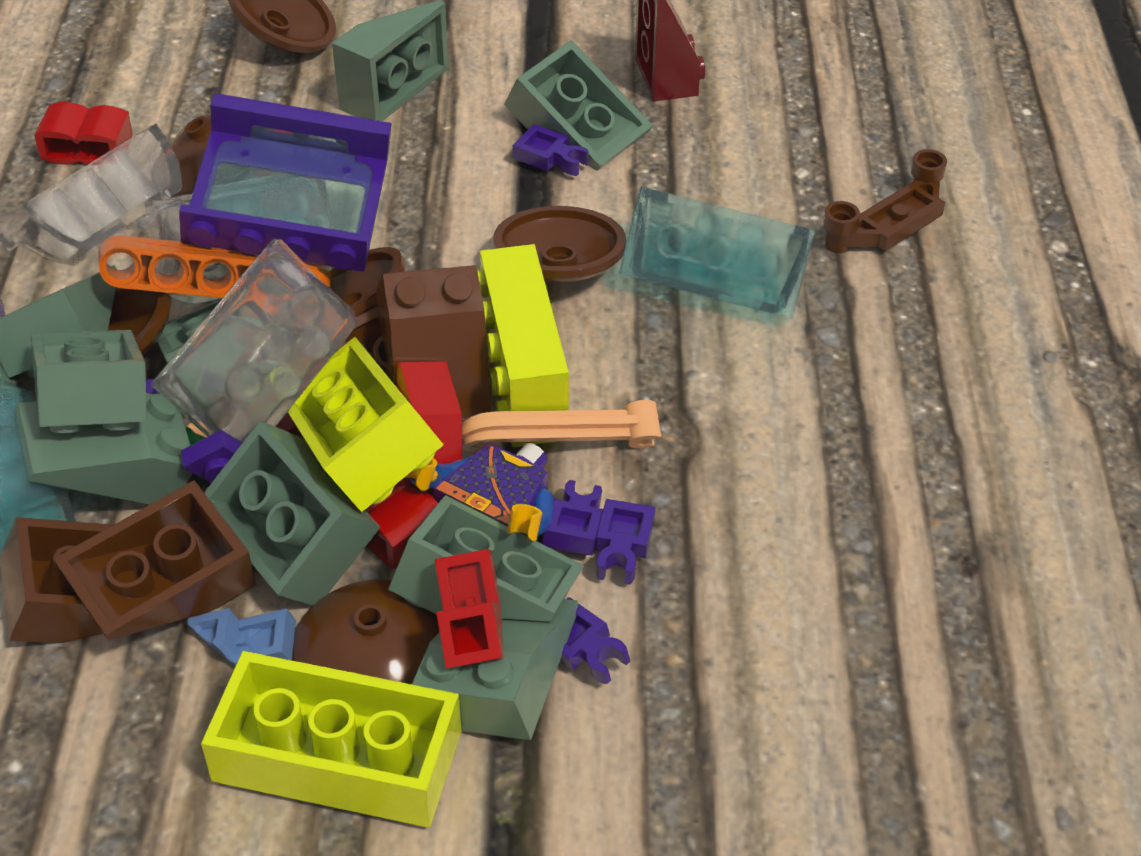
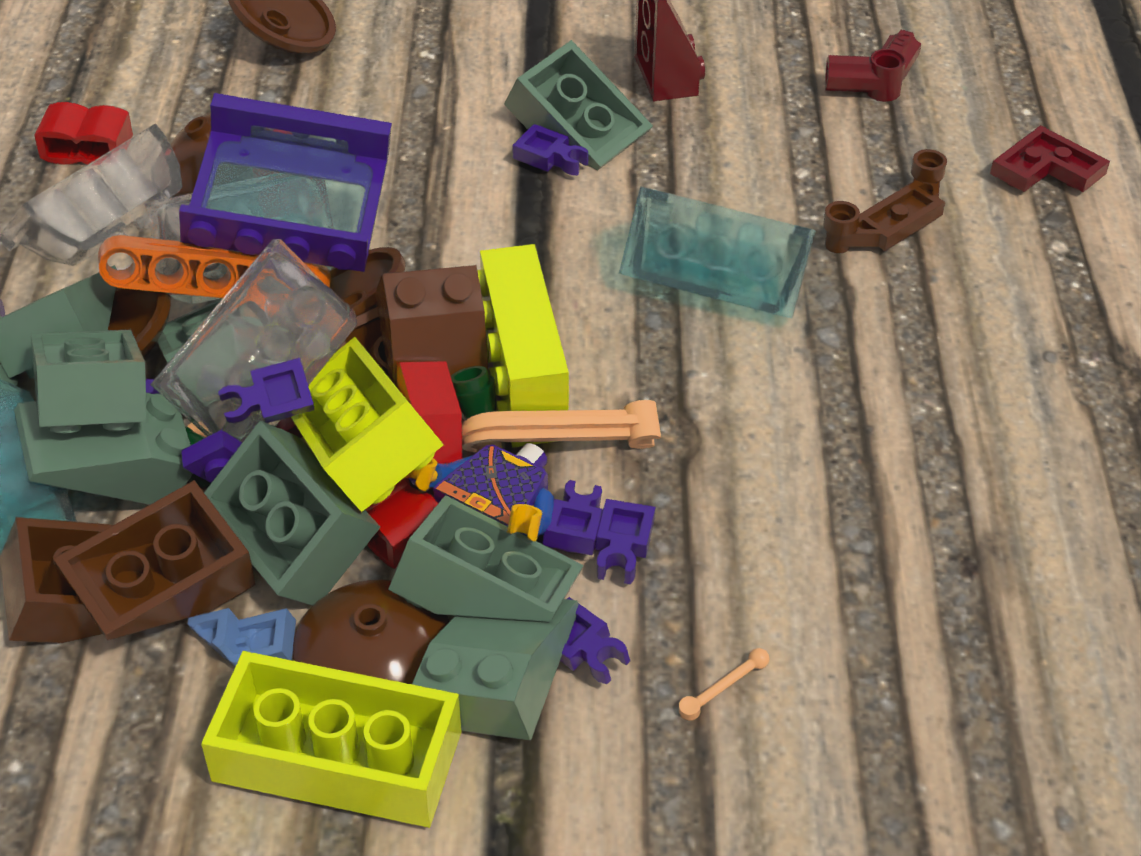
sand green slope [332,0,449,121] -> none
red slope [435,549,503,669] -> none
reddish brown dish [493,206,626,283] -> none
none -> dark purple plate [218,358,315,423]
none -> dark green cone [451,366,496,421]
none -> light nougat hinge [679,648,770,721]
none -> dark red piece [825,29,921,102]
none -> dark red plate [990,125,1110,192]

